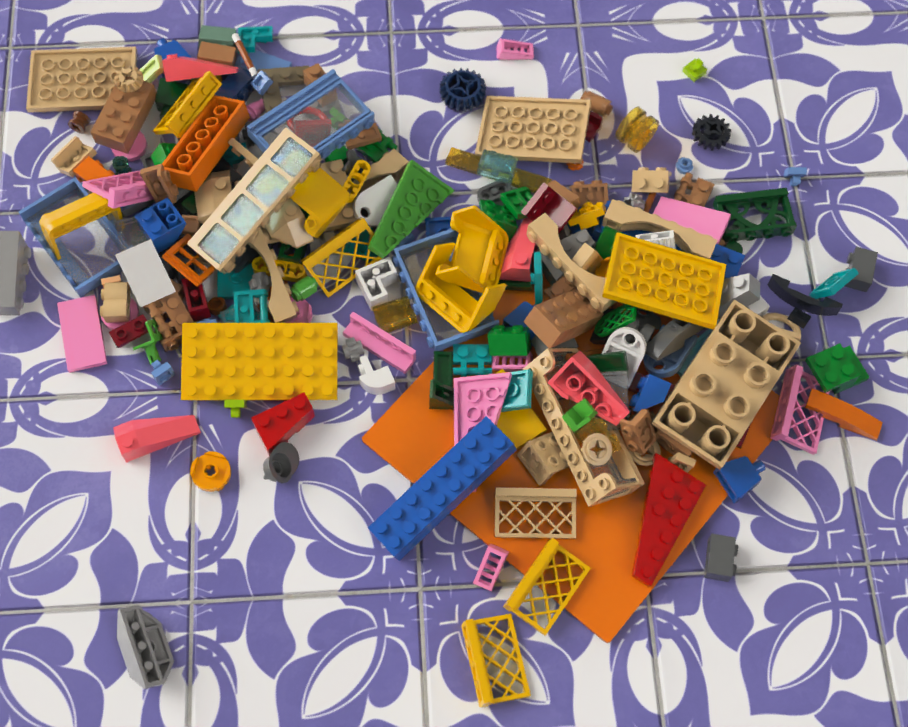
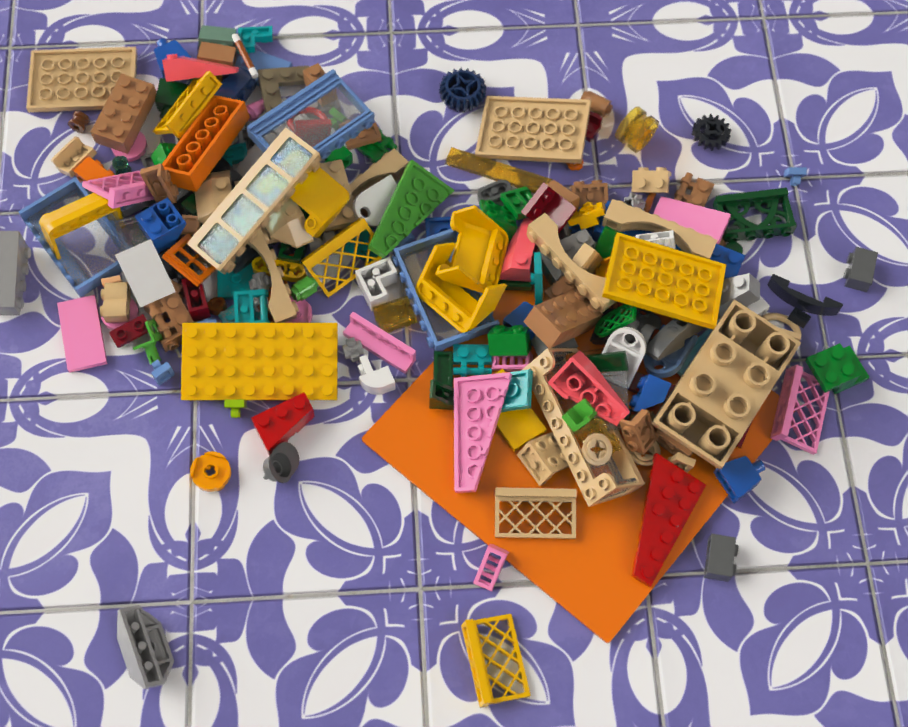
coral wedge [113,415,201,463] -> none
tan gear [114,65,144,92] -> none
yellowish green tile [140,54,164,83] -> none
tan hinge [228,138,271,176] -> none
medium blue tile [251,70,273,95] -> none
dark grey plate [342,150,363,182] -> none
yellow beam [343,160,371,203] -> none
blue brick [368,416,517,561] -> none
clear light blue brick [477,149,518,184] -> none
bright pink slope [497,38,534,60] -> none
yellow fence [503,538,591,636] -> none
medium blue plate [676,157,693,174] -> none
lime tile [682,58,707,82] -> none
orange slope [805,388,883,441] -> none
teal plate [809,268,859,299] -> none

